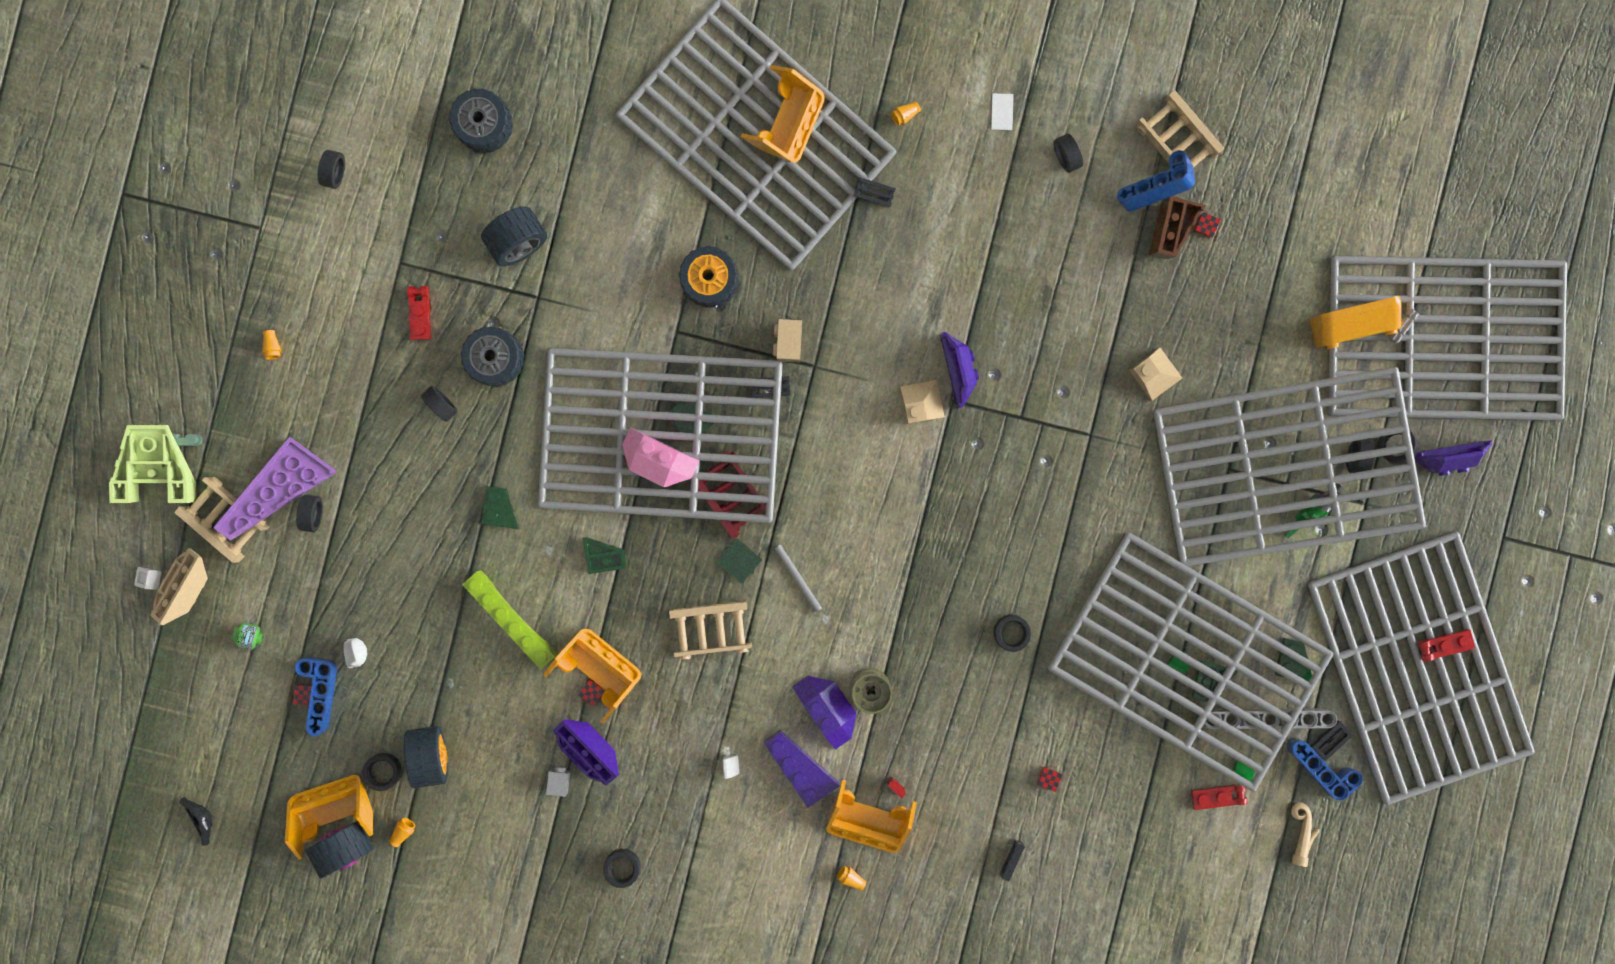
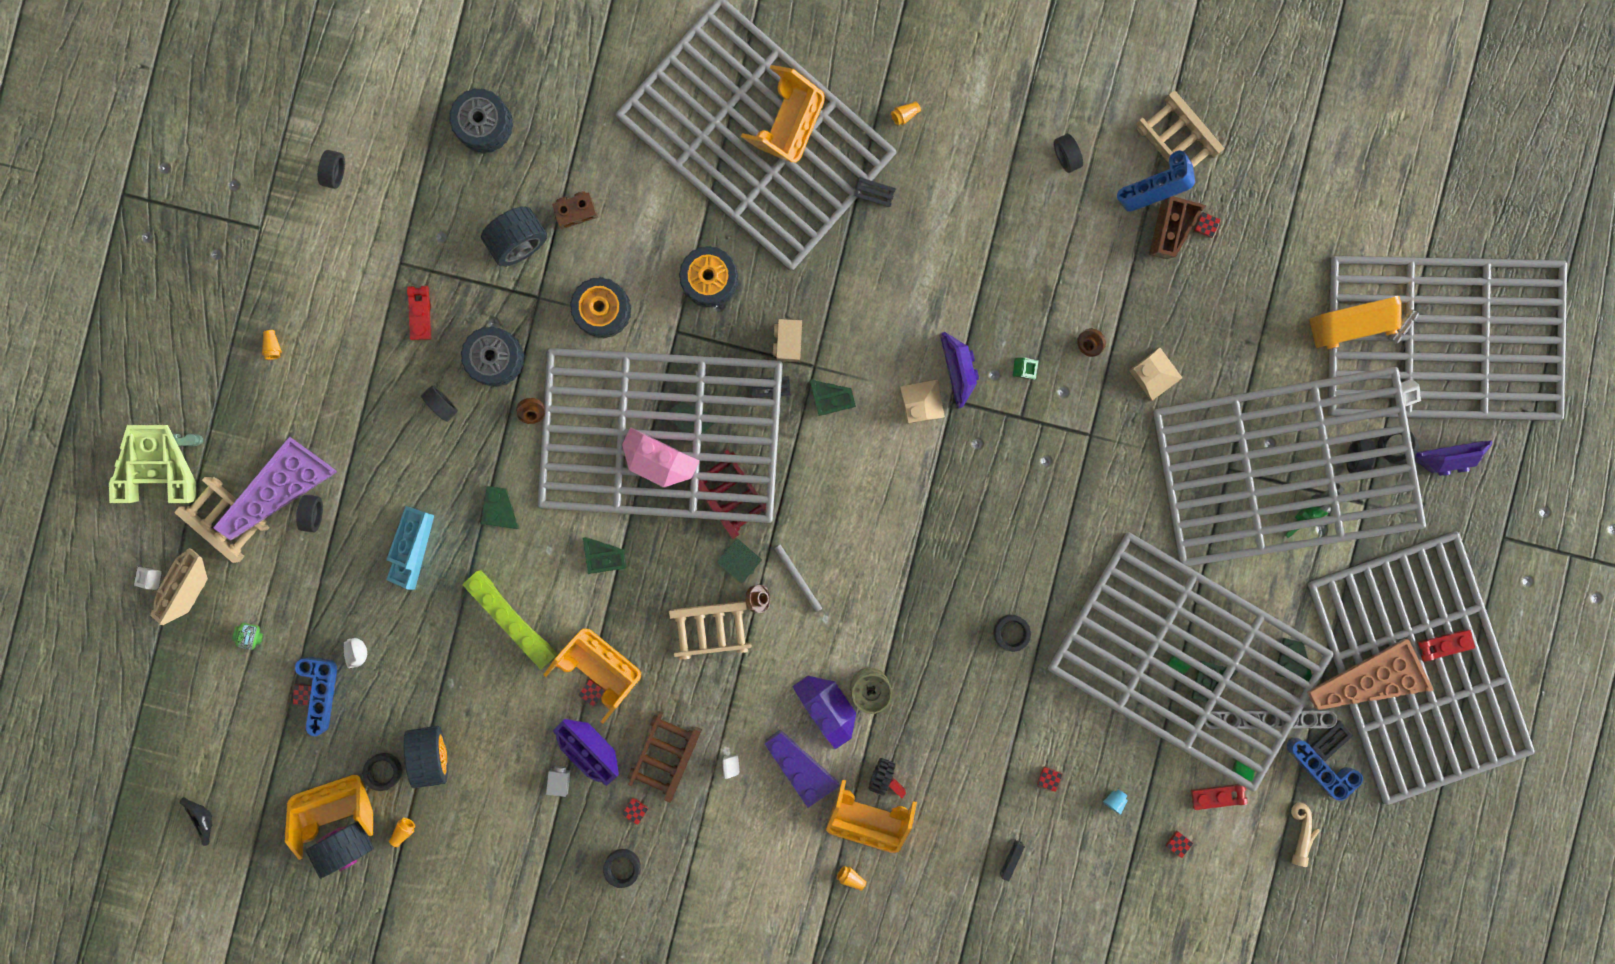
white sticker [991,93,1013,130] -> none
none -> medium azure slope [387,506,434,590]
none -> reddish brown plate [516,398,545,424]
none -> reddish brown brick [552,191,598,229]
none -> wheel [570,277,632,338]
none -> tile [622,798,649,825]
none -> reddish brown fence [627,711,702,803]
none -> reddish brown plate [745,585,771,613]
none -> dark green wing [810,380,856,416]
none -> black tyre [868,758,896,796]
none -> green slope [1013,358,1038,379]
none -> reddish brown plate [1077,328,1106,357]
none -> medium azure hat [1103,789,1127,815]
none -> tile [1165,830,1193,858]
none -> nougat wing [1307,638,1434,710]
none -> white slope [1401,379,1421,406]

